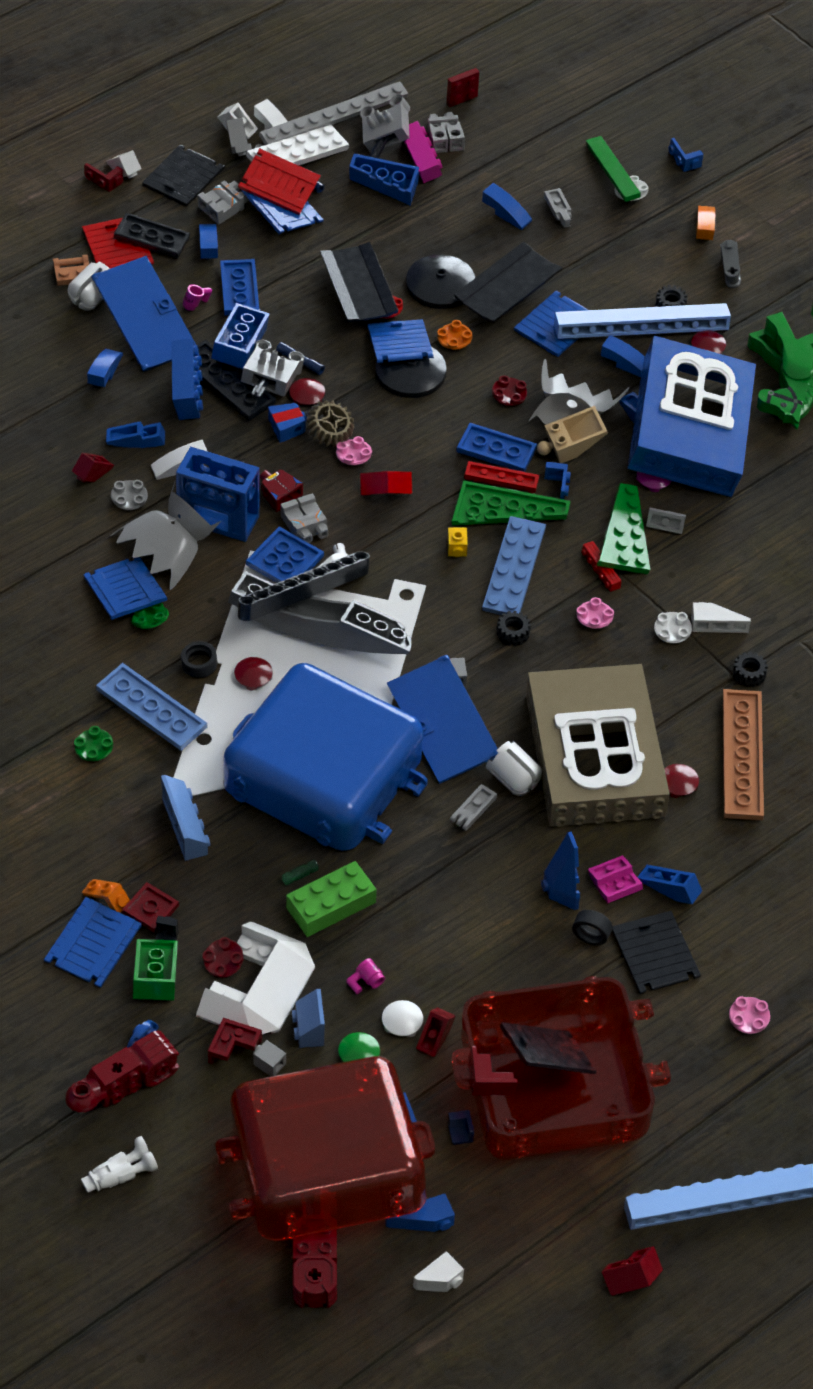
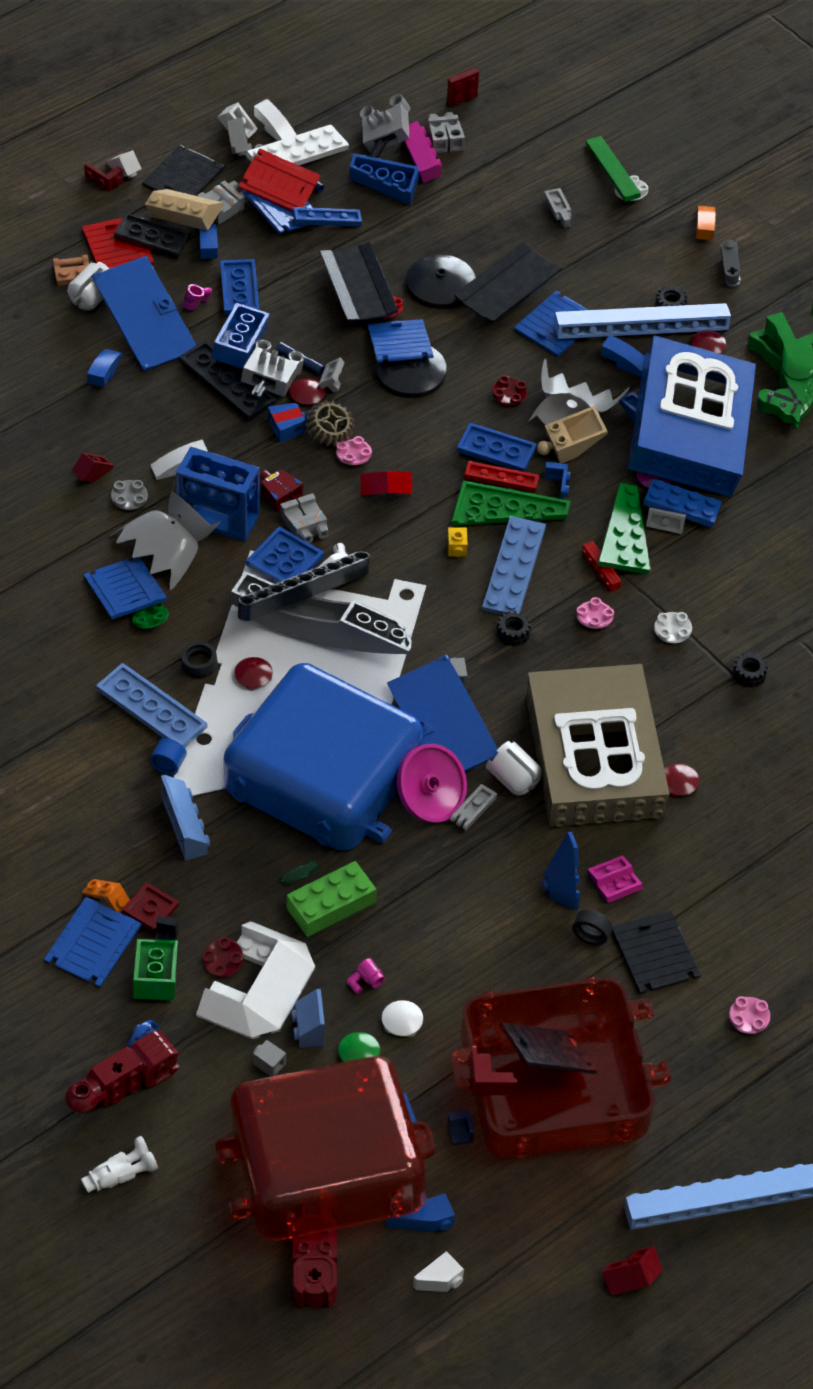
green dish [74,726,113,761] -> none
blue slope [106,421,165,448] -> none
blue brick [171,338,203,420] -> none
dark red panel [208,1017,262,1064] -> none
light grey plate [259,81,408,145] -> none
dark red slope [416,1007,456,1057] -> none
orange dish [437,320,472,350] -> none
blue slope [482,183,532,230] -> none
blue slope [637,865,702,904] -> none
blue bracket [668,138,703,172] -> none
white slope [691,602,751,633] -> none
nougat plate [723,689,764,820] -> none
none -> tan slope [145,189,224,231]
none -> blue piece [150,738,187,775]
none -> blue plate [292,207,362,227]
none -> light grey hinge [318,357,345,392]
none -> dark pink dish [397,744,467,823]
none -> blue plate [643,479,722,528]

